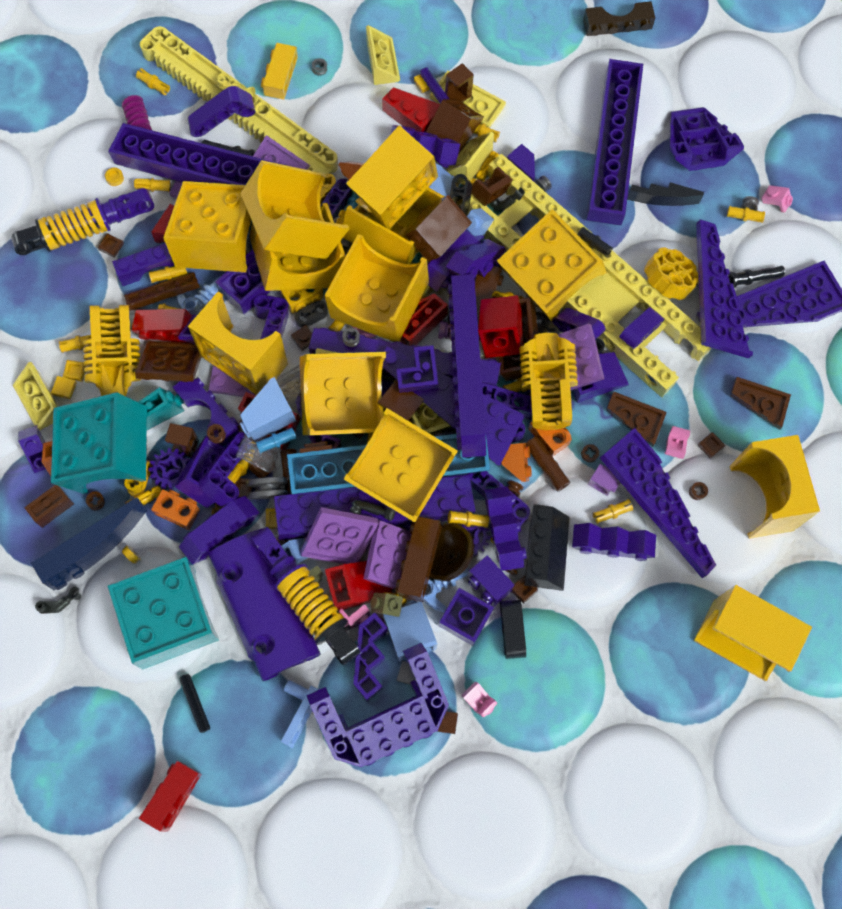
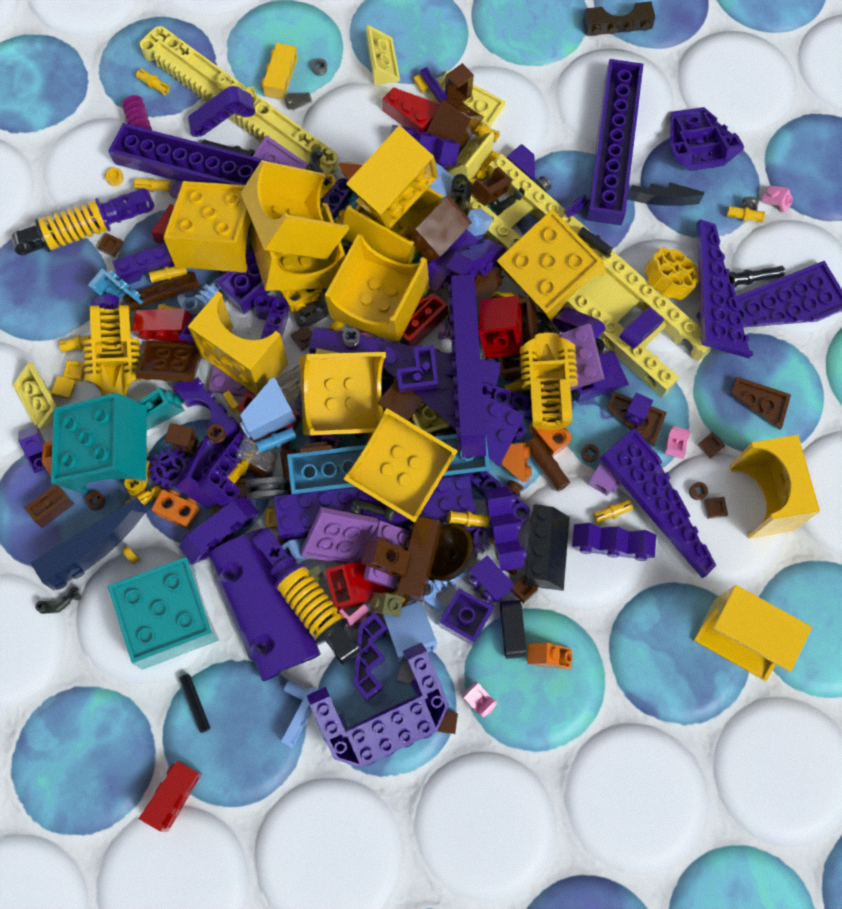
none -> dark azure bracket [88,268,143,304]
none -> dark purple beam [91,294,119,309]
none -> yellow tile [223,390,240,415]
none -> clear smoke cone [285,92,312,110]
none -> pearl dark grey arm [309,148,331,186]
none -> reddish brown brick [361,537,410,577]
none -> orange slope [527,643,573,669]
none -> dark purple axle [564,194,589,218]
none -> dark purple brick [624,392,653,426]
none -> reddish brown tile [704,497,728,519]

